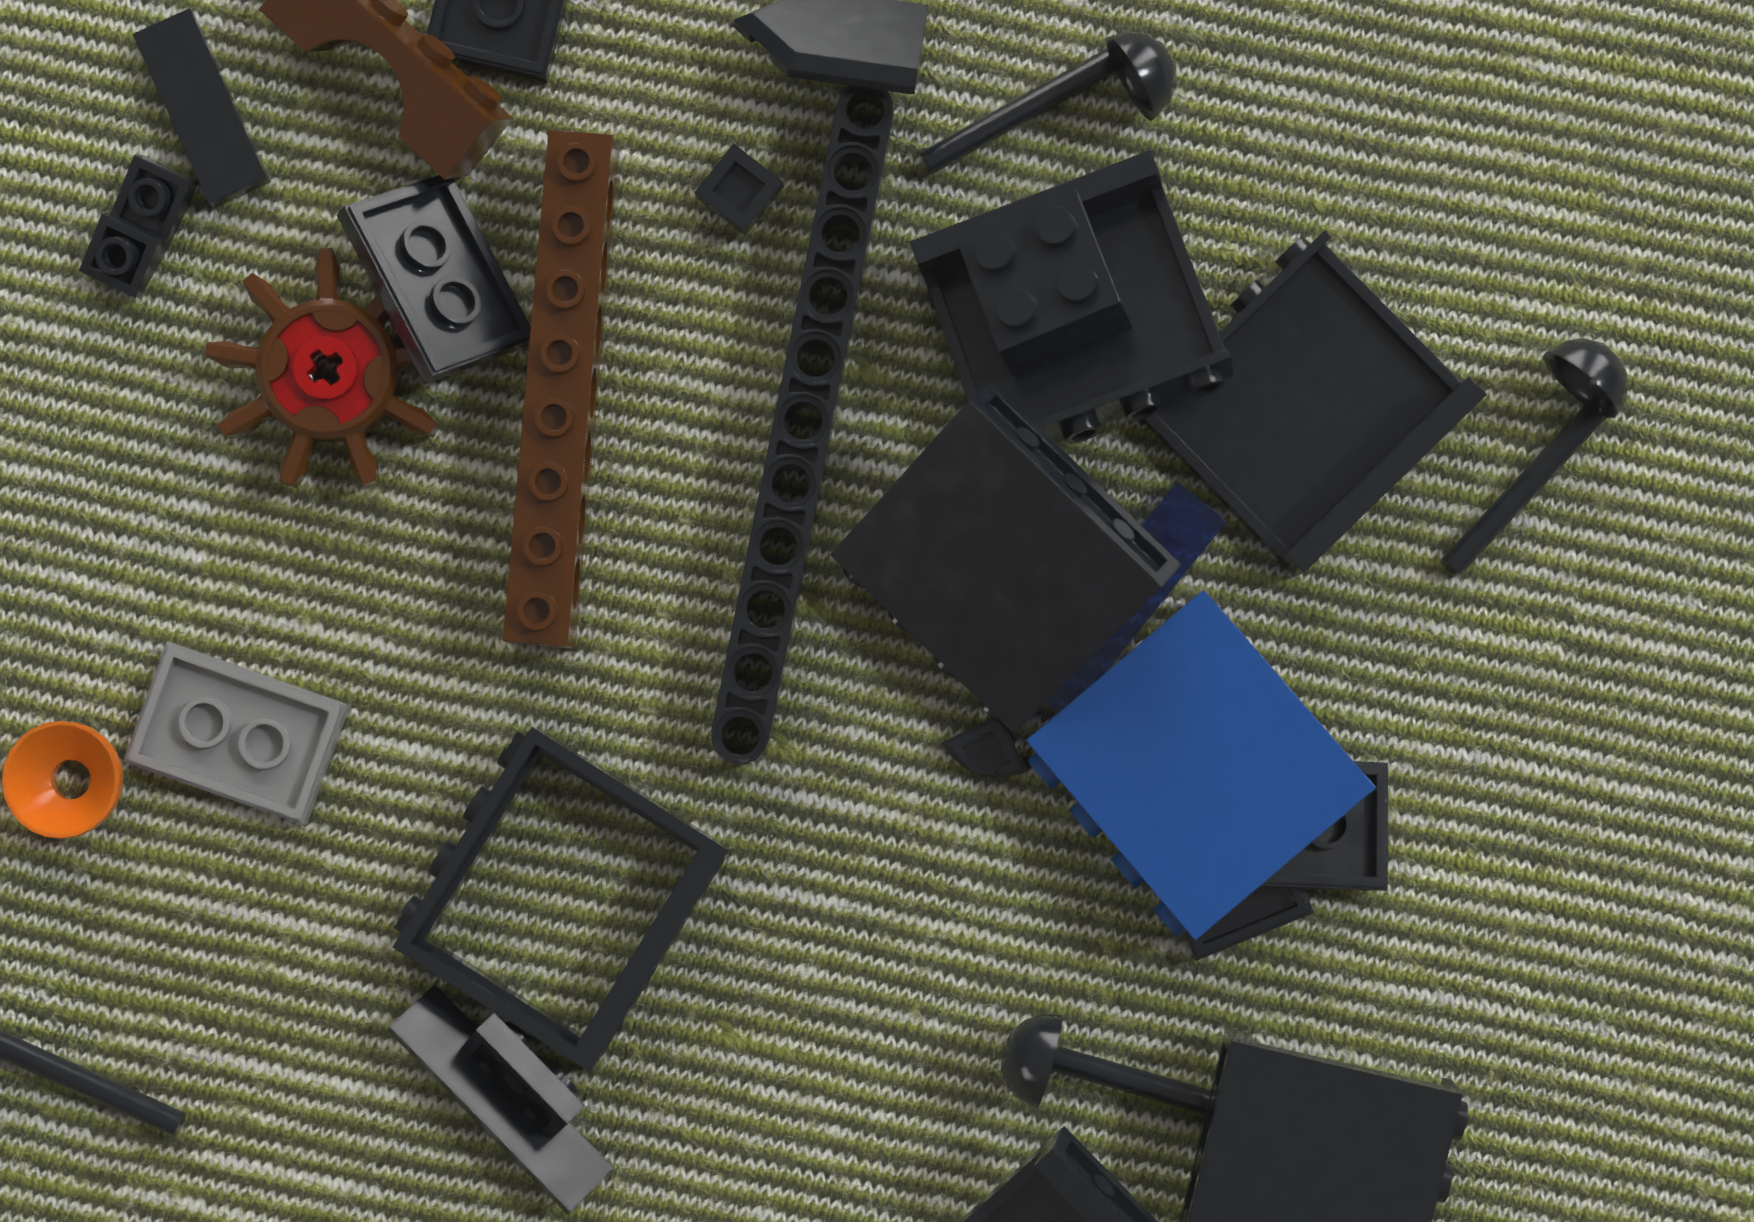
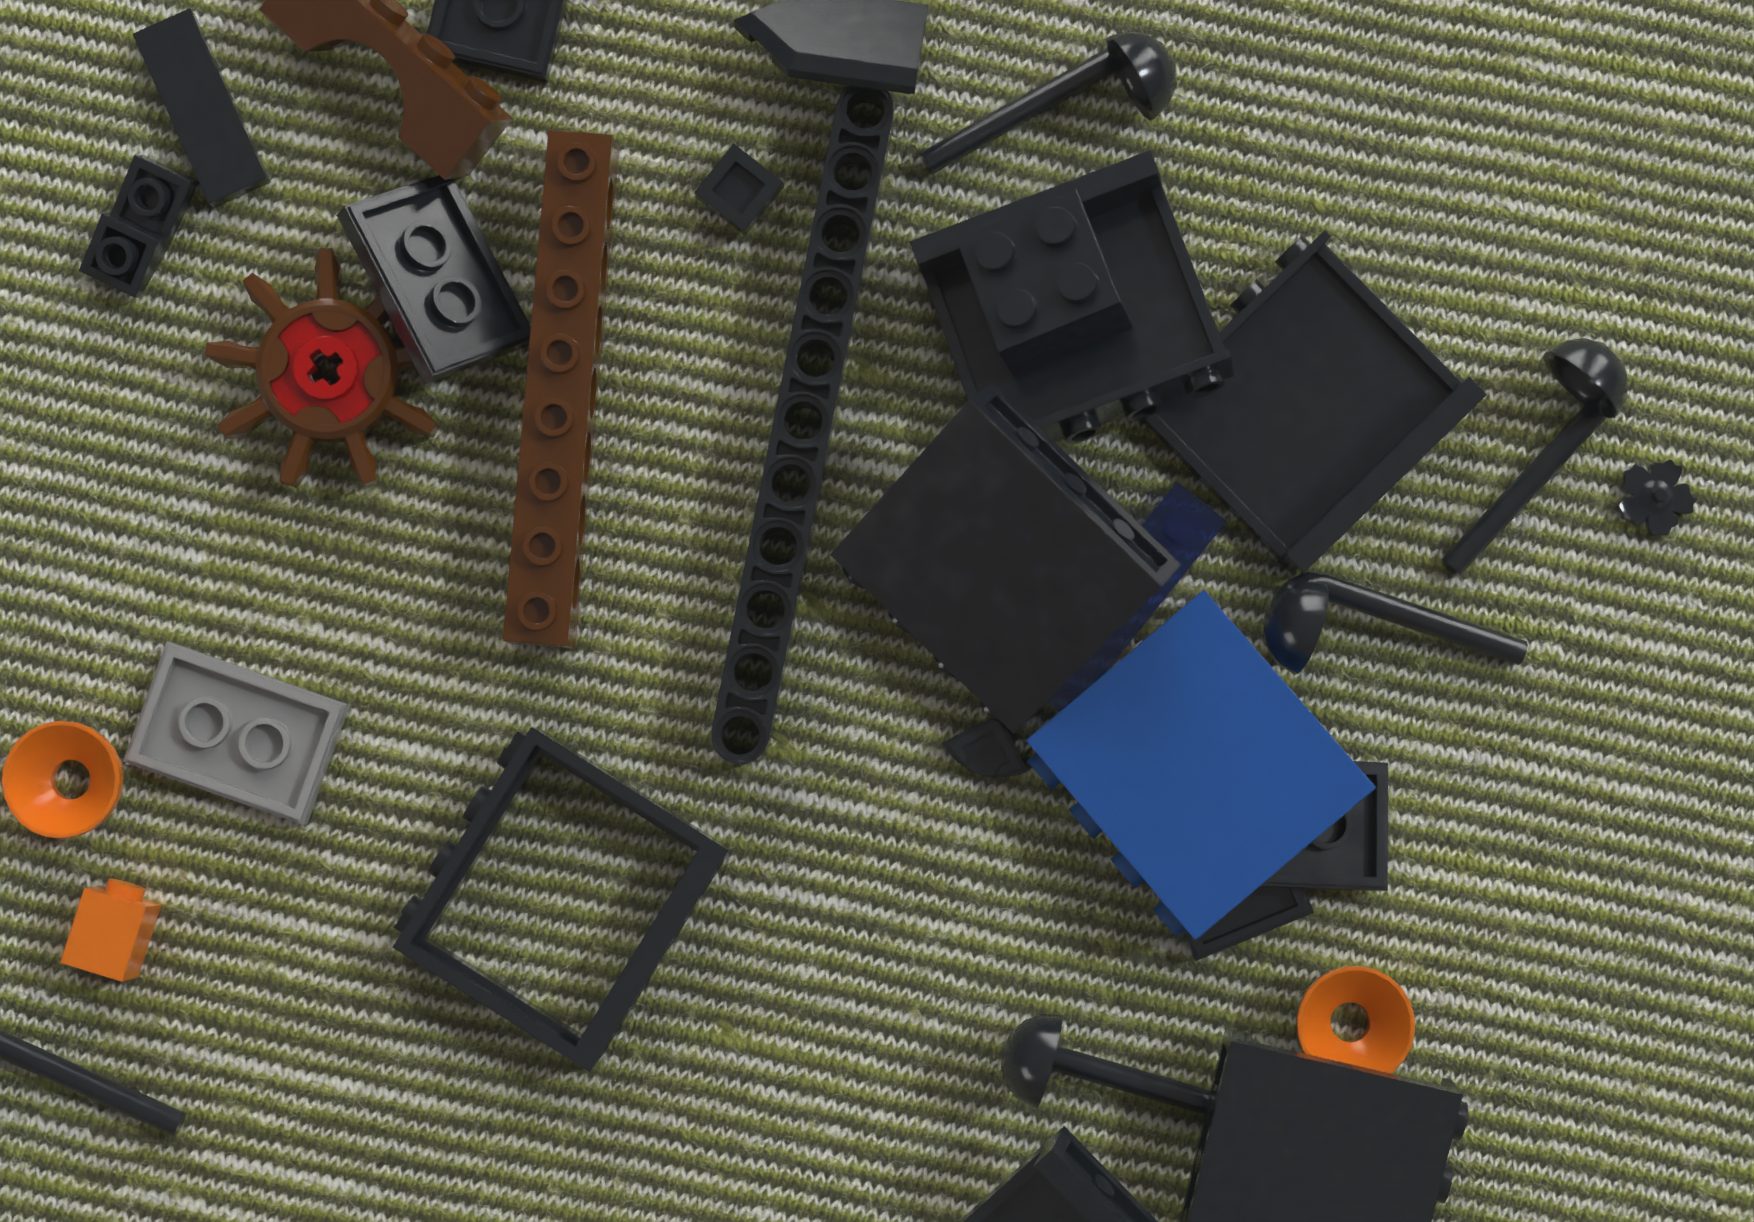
bracket [387,984,614,1215] -> none
none -> orange brick [60,878,162,982]
none -> black piece [1263,572,1528,675]
none -> orange piece [1296,966,1415,1073]
none -> black plant [1617,460,1697,536]

